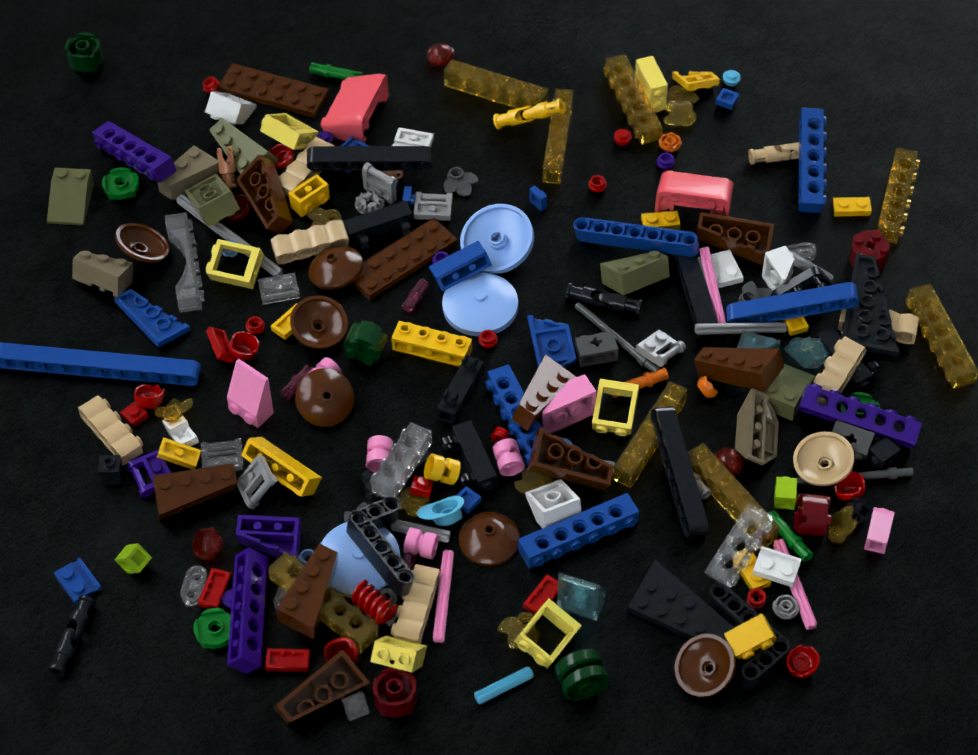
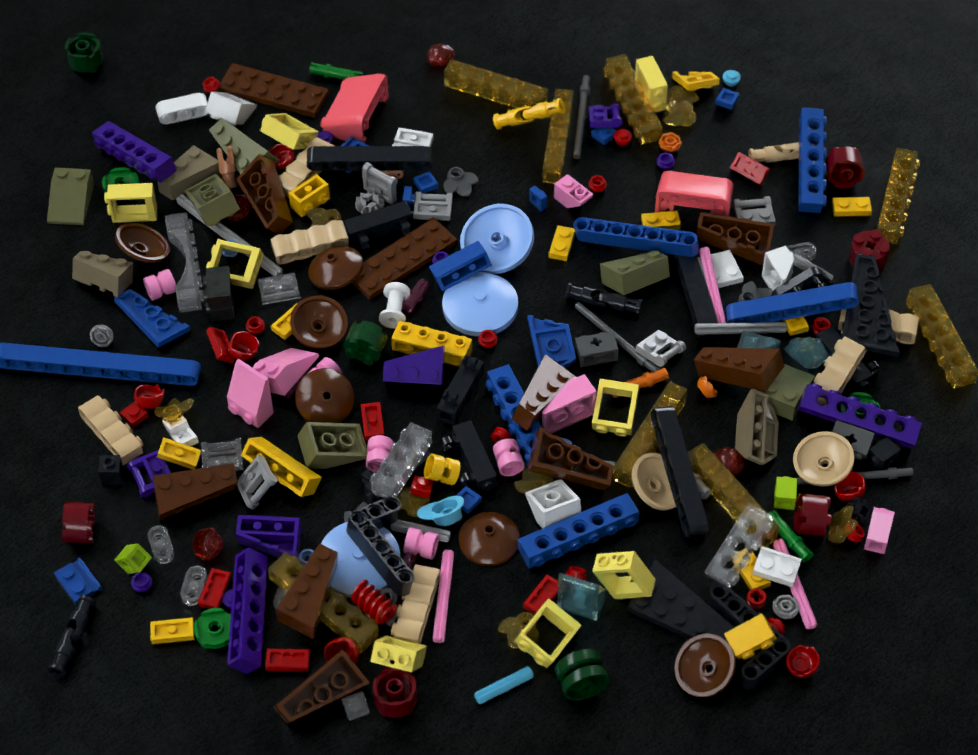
none -> dark red brick [62,502,95,544]
none -> light grey plate [90,324,114,347]
none -> light yellow window [104,183,157,223]
none -> dark purple plate [131,572,152,592]
none -> bright pink wheel [143,269,177,301]
none -> clear plate [147,526,174,564]
none -> yellow plate [150,617,194,644]
none -> white beam [156,93,208,124]
none -> pearl dark grey piece [203,266,234,321]
none -> bright pink slope [253,348,319,396]
none -> olive slope [298,422,368,469]
none -> red plate [361,402,384,441]
none -> white piece [379,282,410,328]
none -> dark purple wedge [383,346,445,385]
none -> blue plate [414,171,438,194]
none -> yellow plate [549,225,575,261]
none -> bright pink slope [554,174,593,208]
none -> red plate [566,566,586,583]
none -> dark grey bar [573,75,590,159]
none -> dark purple plate [589,103,622,128]
none -> blue plate [591,128,616,145]
none -> light yellow window [593,551,656,599]
none -> tan dish [632,453,676,511]
none -> plate [730,152,770,185]
none -> light grey plate [733,196,775,226]
none -> red plate [767,618,785,635]
none -> red bush [812,317,831,334]
none -> dark red brick [825,147,865,189]
none -> red plate [846,523,865,543]

